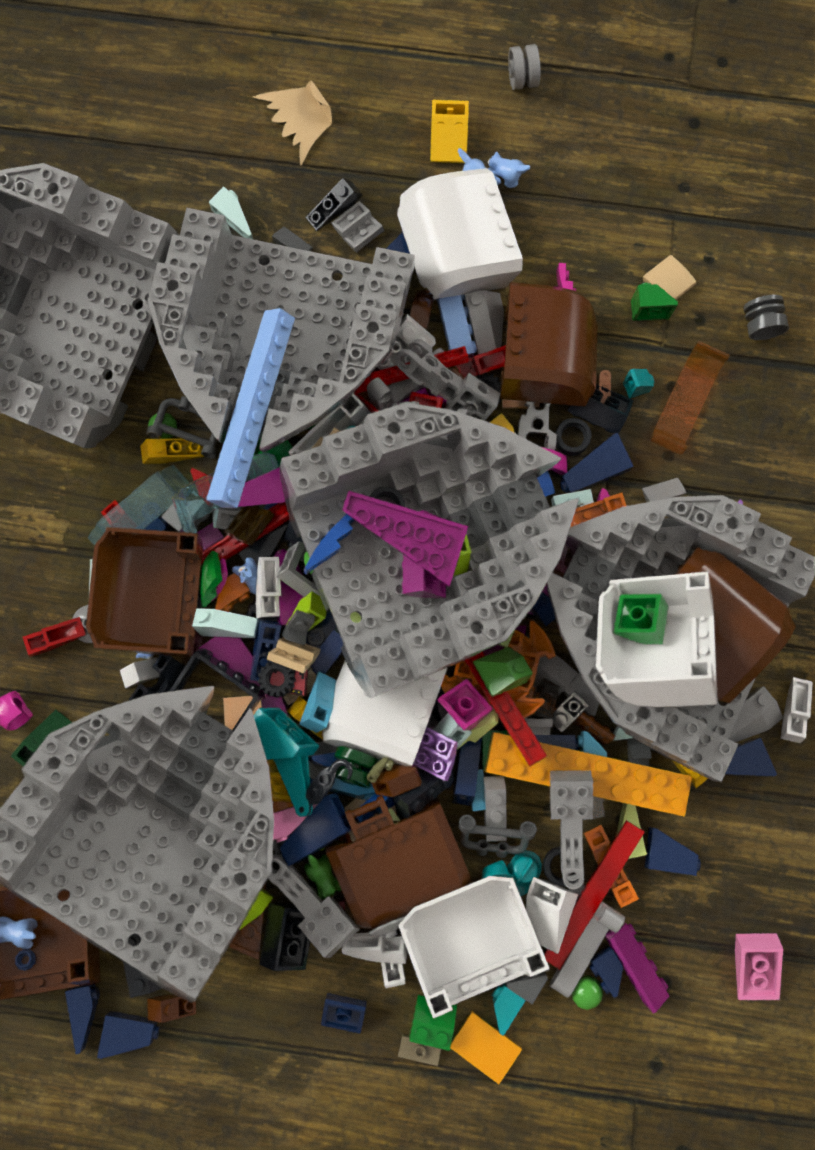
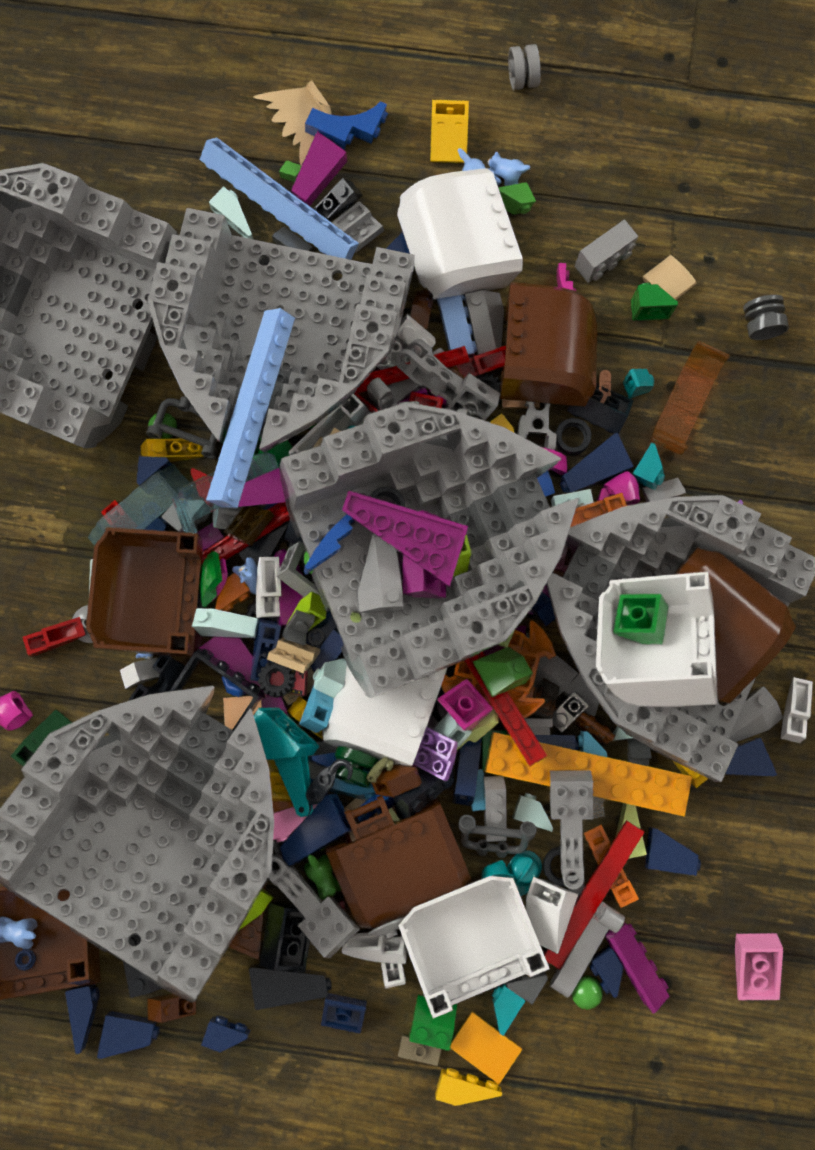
none -> dark blue slope [137,456,176,494]
none -> light blue brick [200,138,359,260]
none -> dark blue slope [201,1016,251,1052]
none -> blue arm [221,676,246,697]
none -> black slope [249,964,332,1010]
none -> bright green slope [279,161,302,182]
none -> magenta slope [291,132,347,206]
none -> blue arch [305,101,388,150]
none -> light aqua slope [313,658,347,698]
none -> light grey wedge [357,533,403,613]
none -> yellow slope [435,1068,502,1106]
none -> bright green slope [498,182,536,215]
none -> light aqua slope [512,793,553,832]
none -> light grey brick [575,219,638,283]
none -> dark pink piece [604,472,640,506]
none -> teal slope [633,443,665,490]

